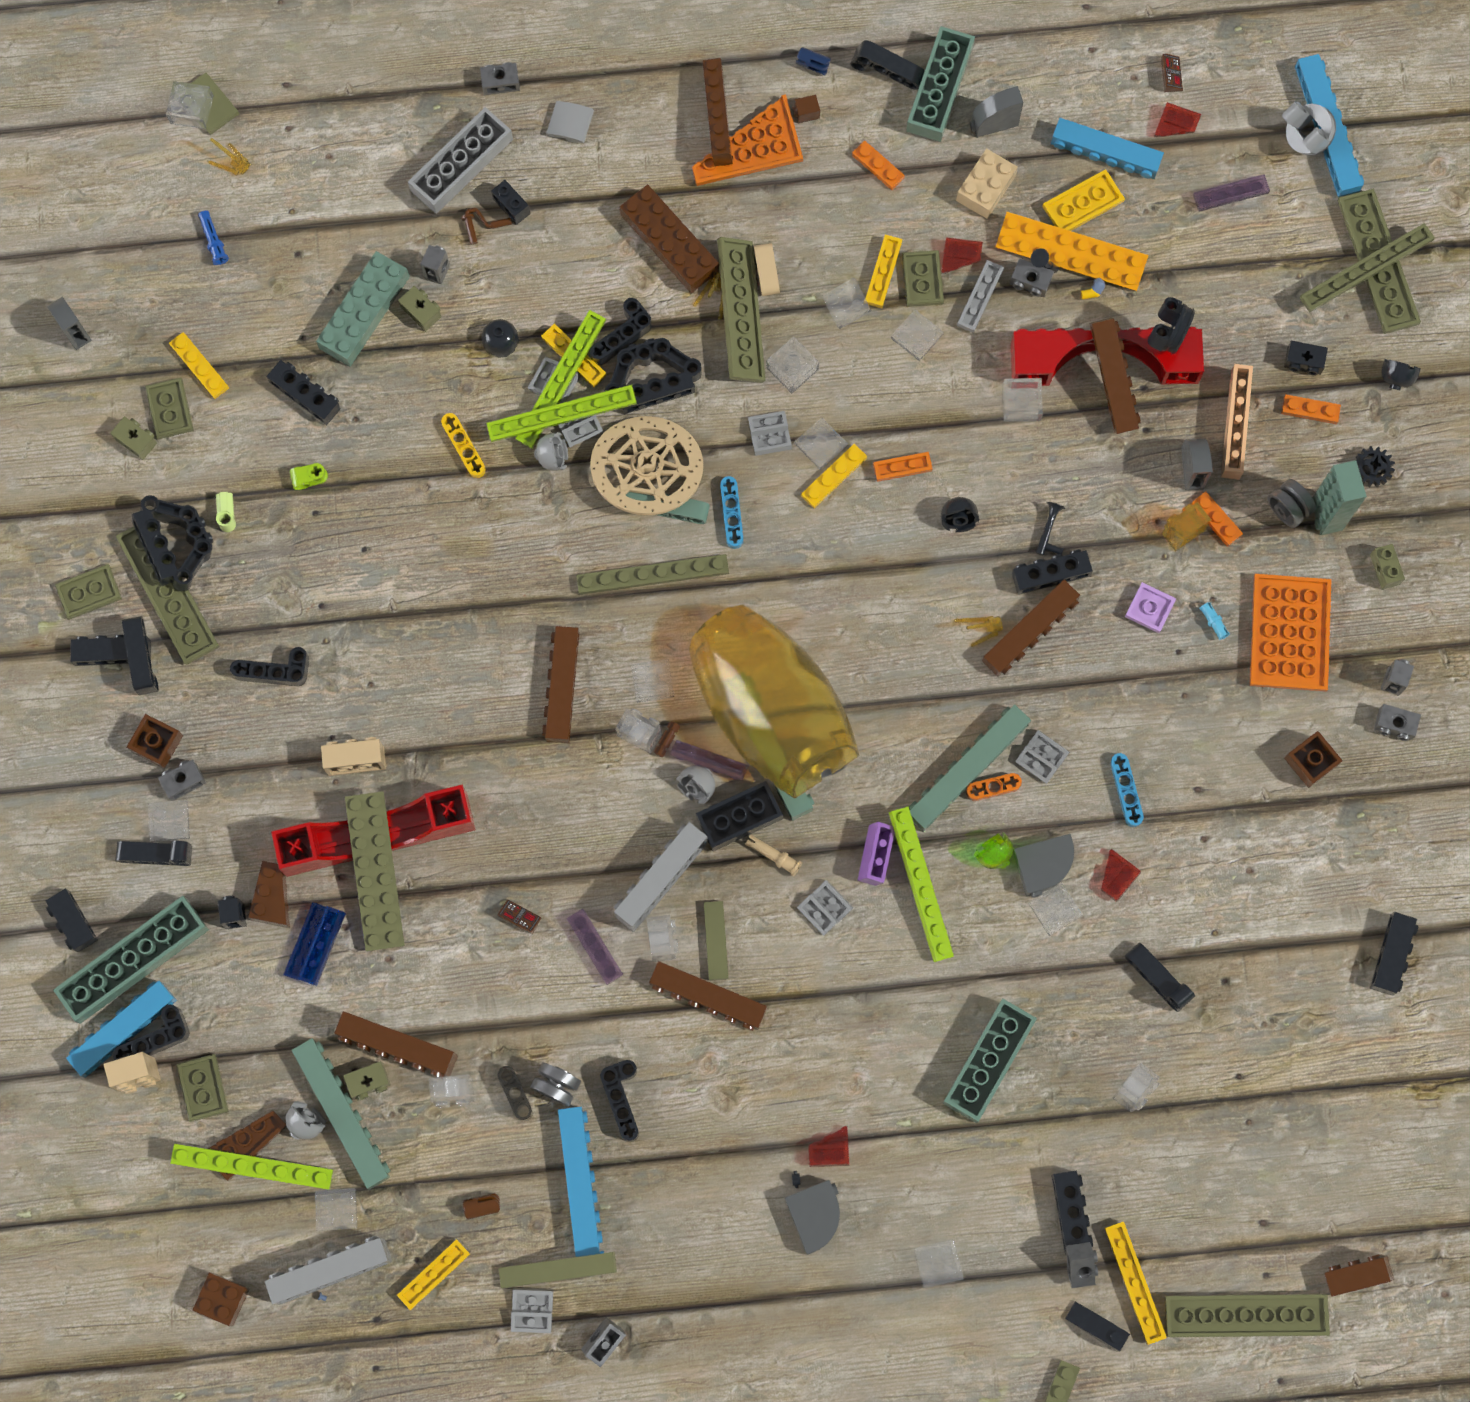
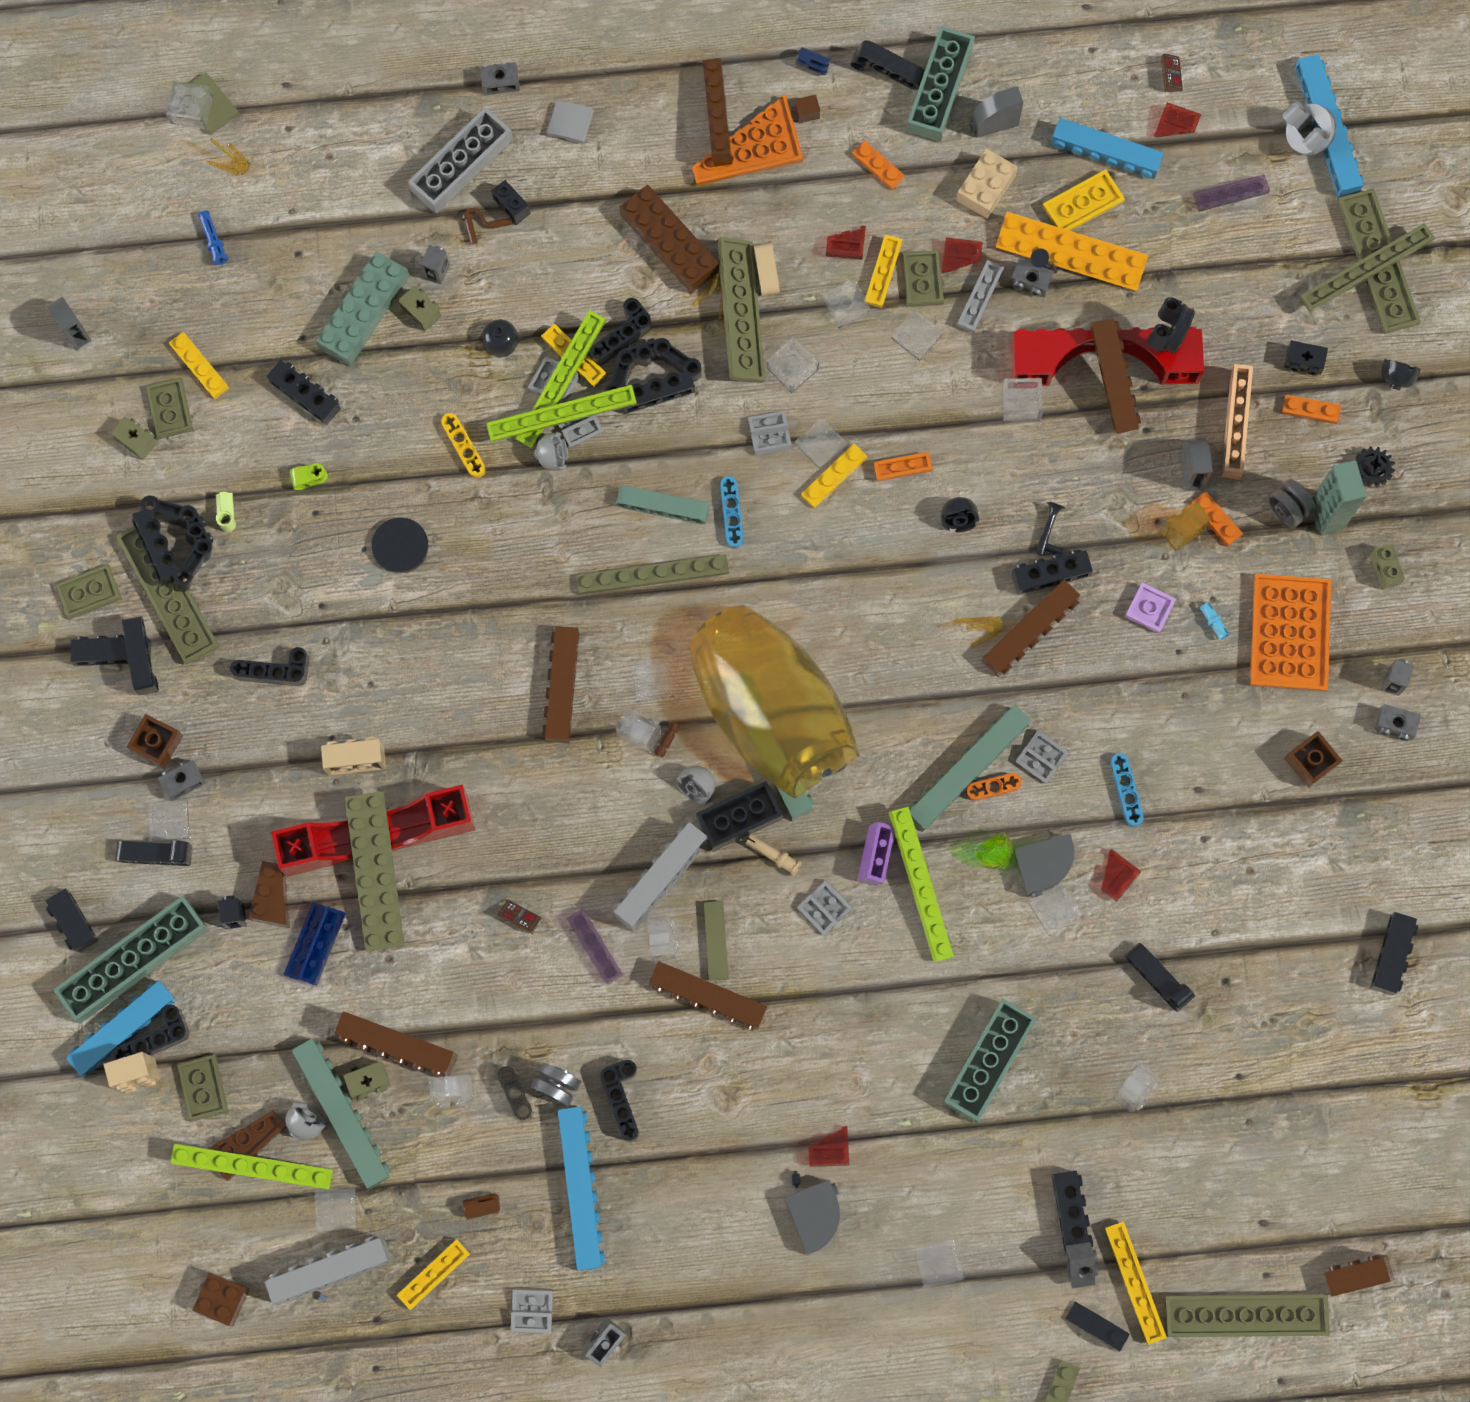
olive tile [499,1252,617,1288] -> none
tan piece [590,416,703,515] -> none
plate [670,740,749,781] -> none
arm [1081,278,1105,300] -> none
none -> black tile [372,518,429,573]
none -> clear red wing [826,225,866,260]

